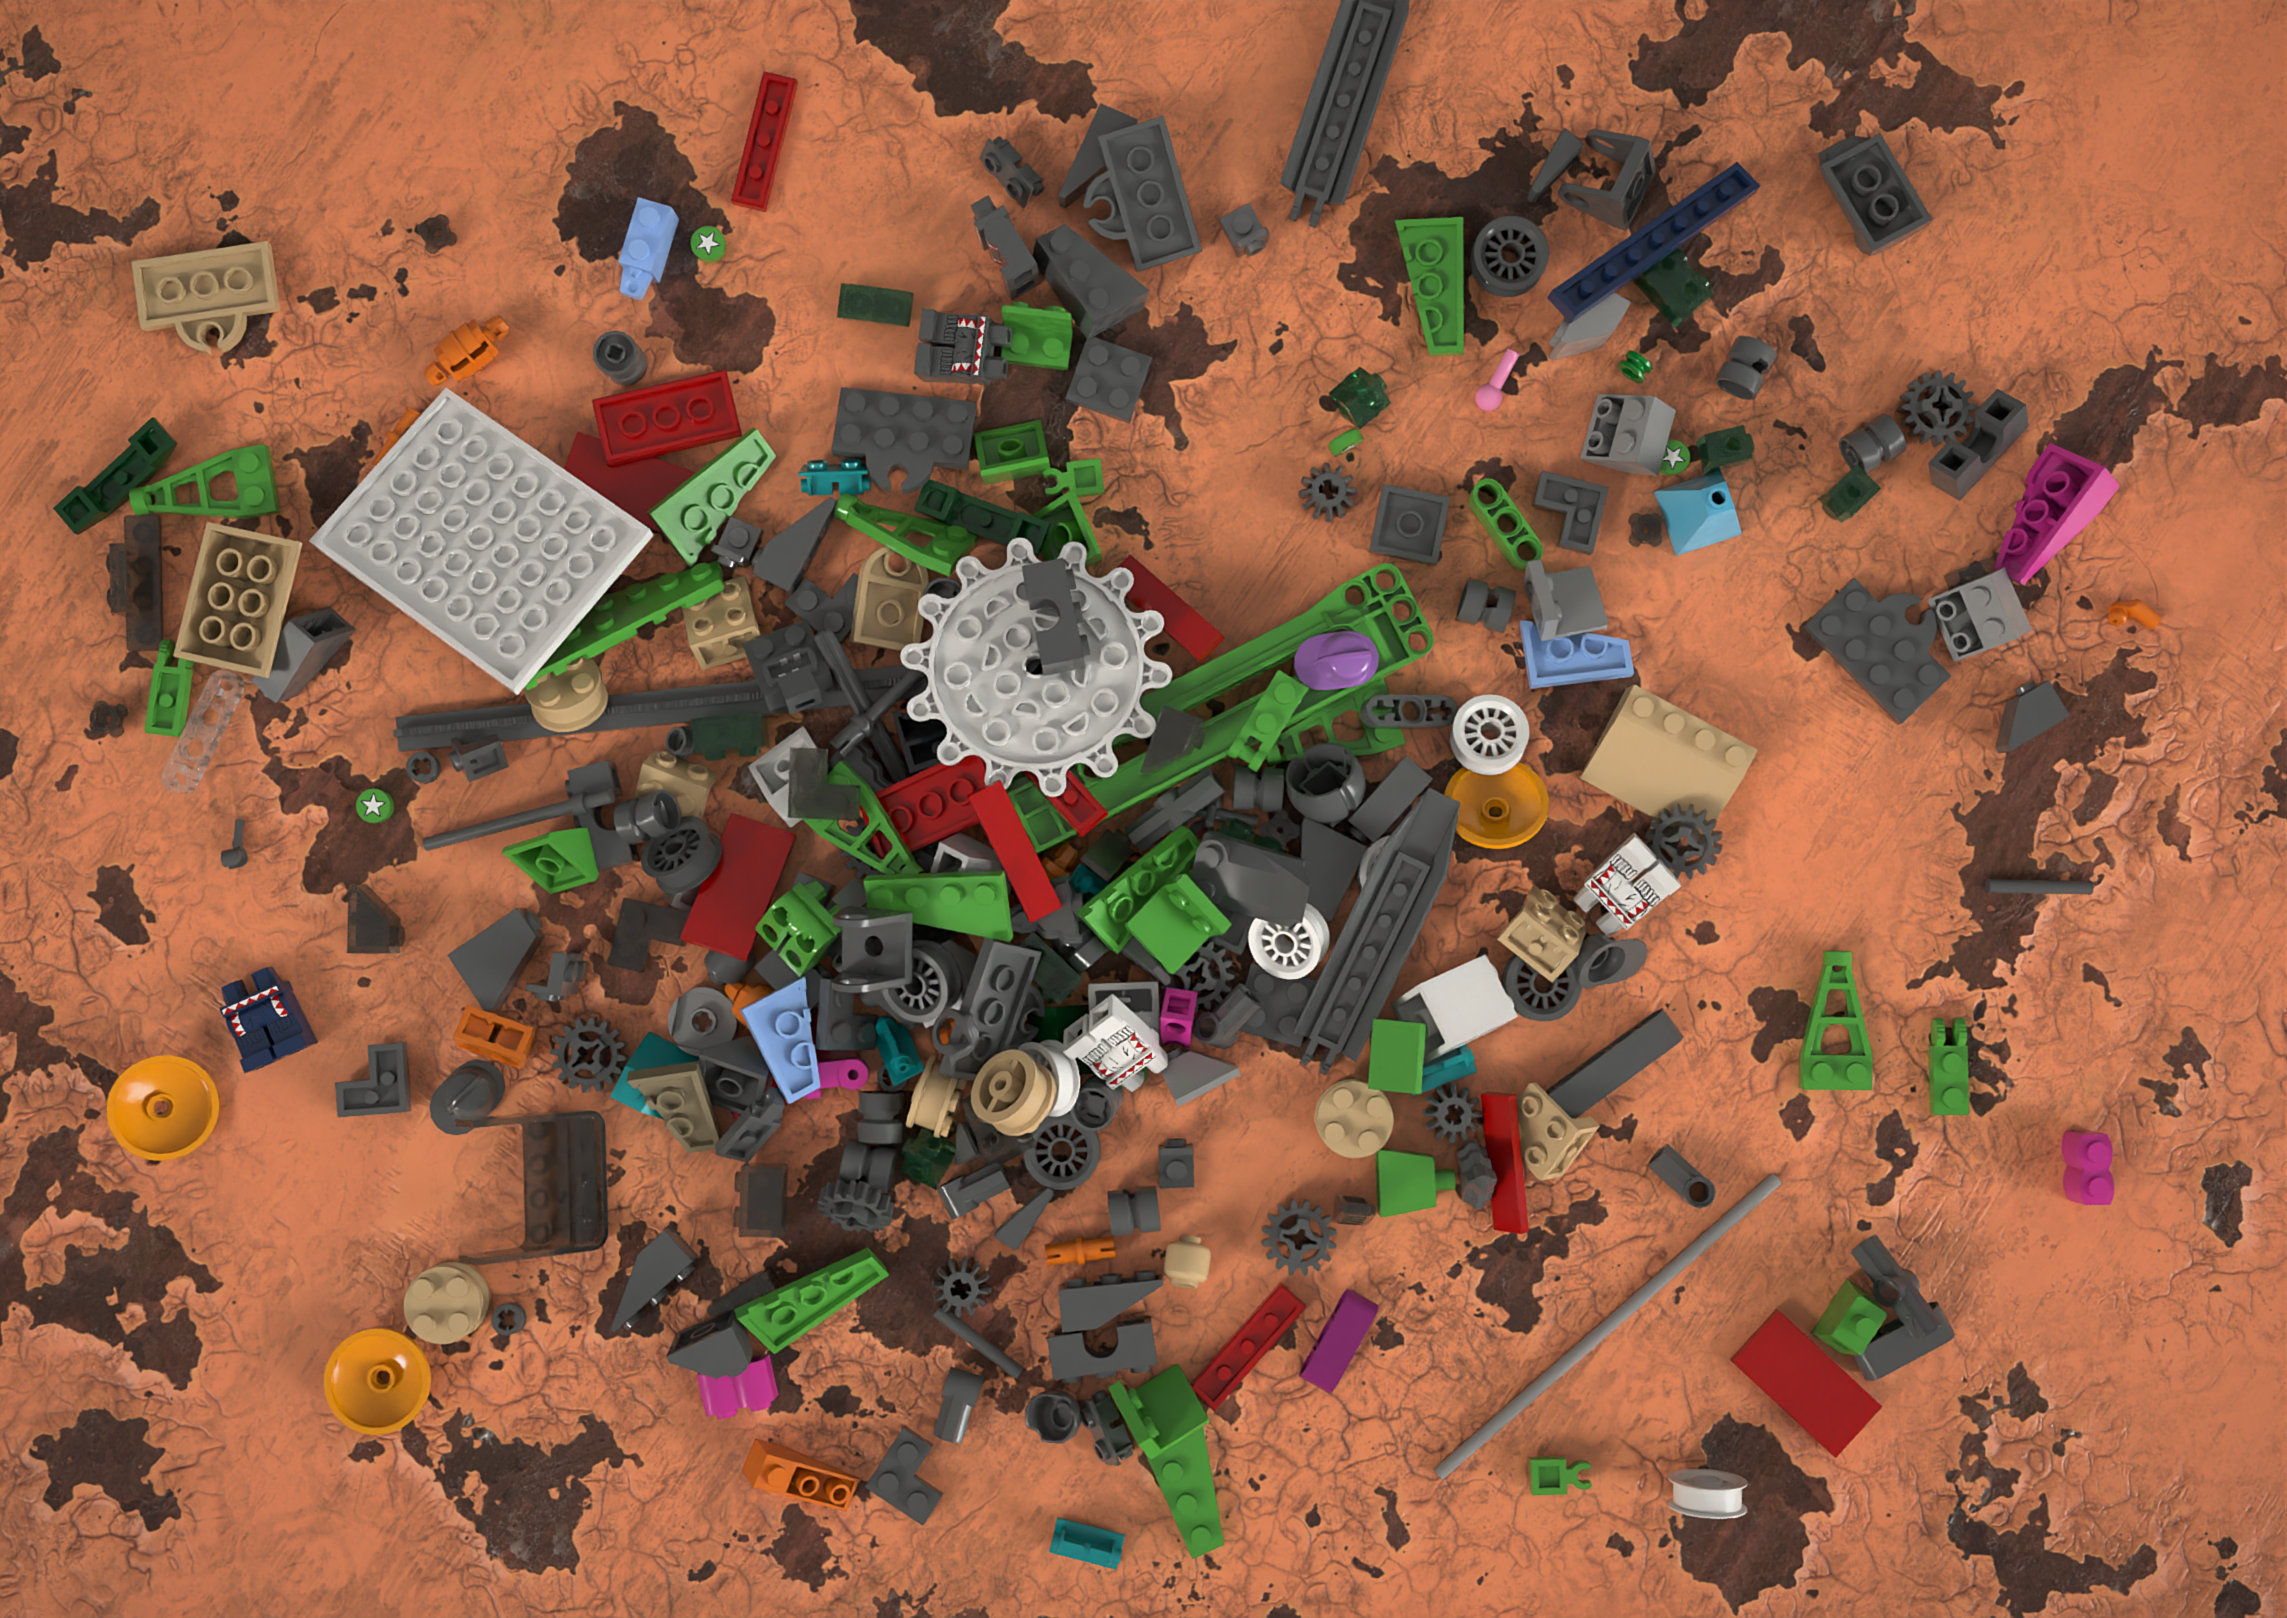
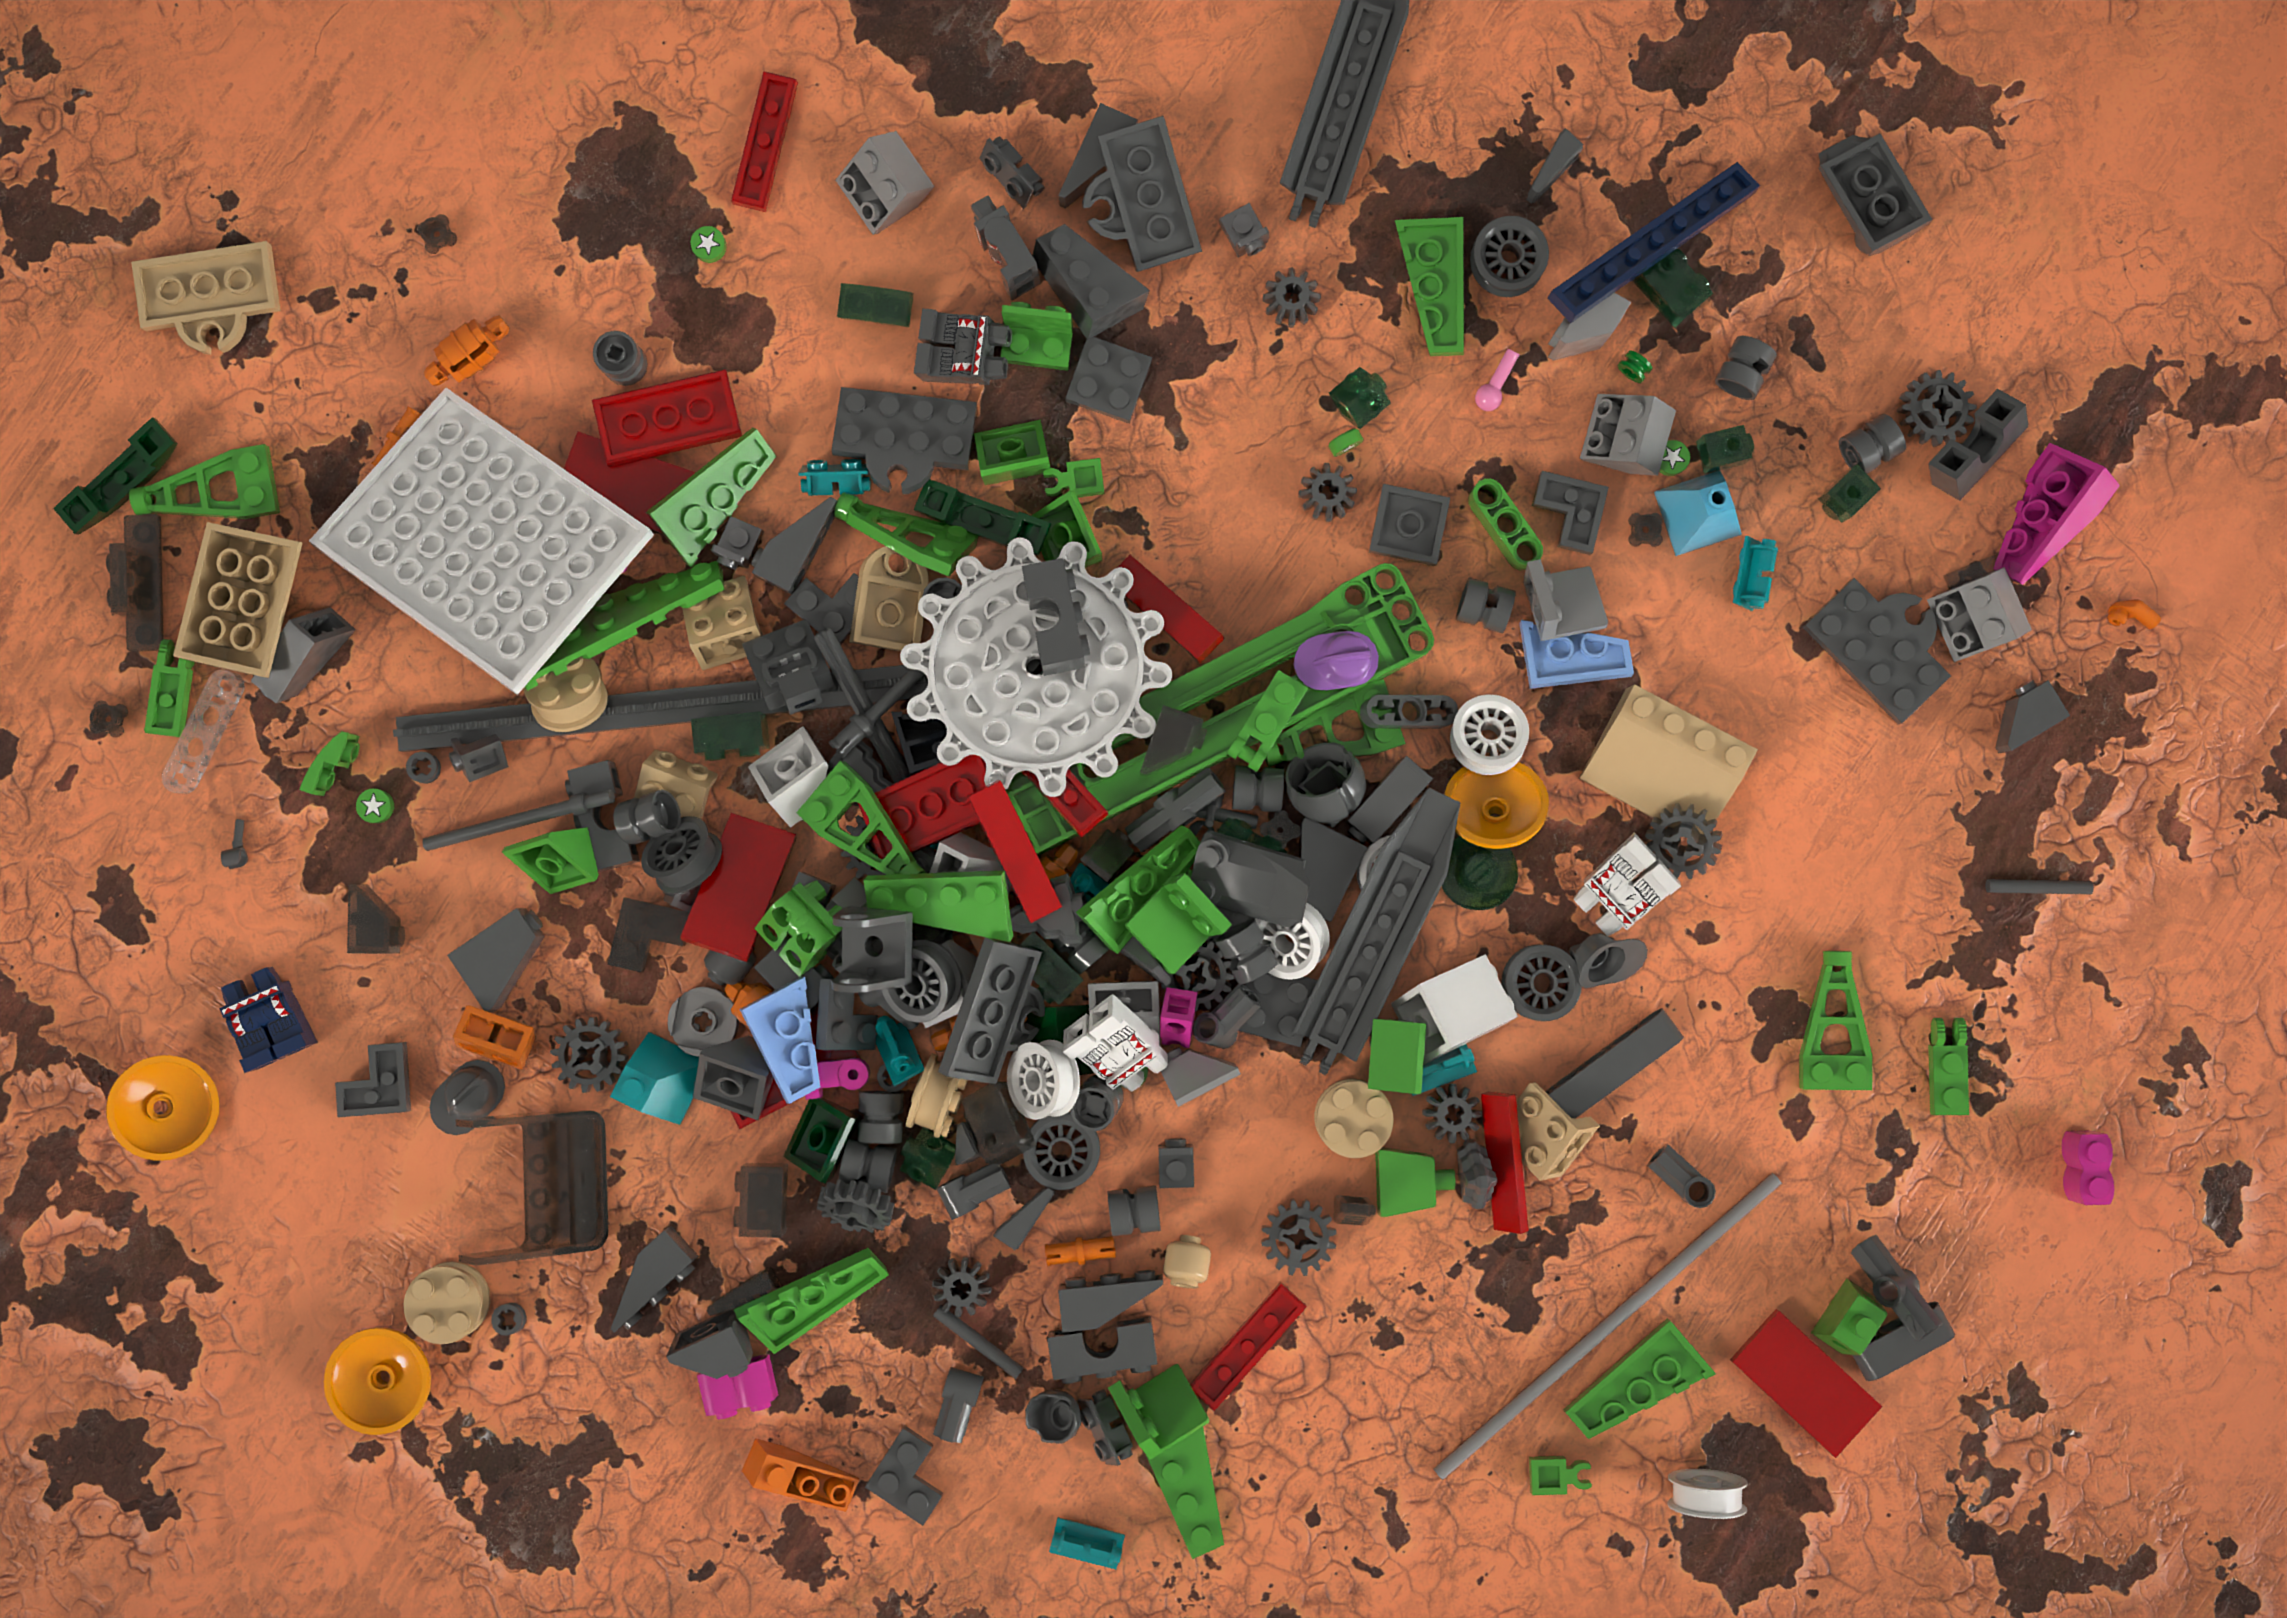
dark grey bracket [526,951,587,1001] -> none
light blue hinge [618,197,679,301] -> none
dark tan wing [627,1061,723,1153] -> none
dark grey plate [665,726,698,760] -> none
dark grey hinge [715,1087,785,1163] -> none
clear smoke plate [788,747,860,821] -> none
dark grey piece [932,1008,979,1065] -> none
tan wheel [971,1049,1057,1136] -> none
magenta beam [1299,1288,1379,1394] -> none
tan bracket [1497,885,1587,982] -> none
dark grey hose [1558,129,1656,231] -> none
none -> bright green slope [299,731,360,796]
none -> dark green slope [783,1097,861,1184]
none -> light grey slope [835,131,935,235]
none -> dark grey wheel [1215,919,1278,984]
none -> dark grey gear [1262,267,1321,328]
none -> clear green hat [1442,836,1518,910]
none -> bright green wing [1563,1318,1716,1439]
none -> teal hinge [1733,536,1778,611]

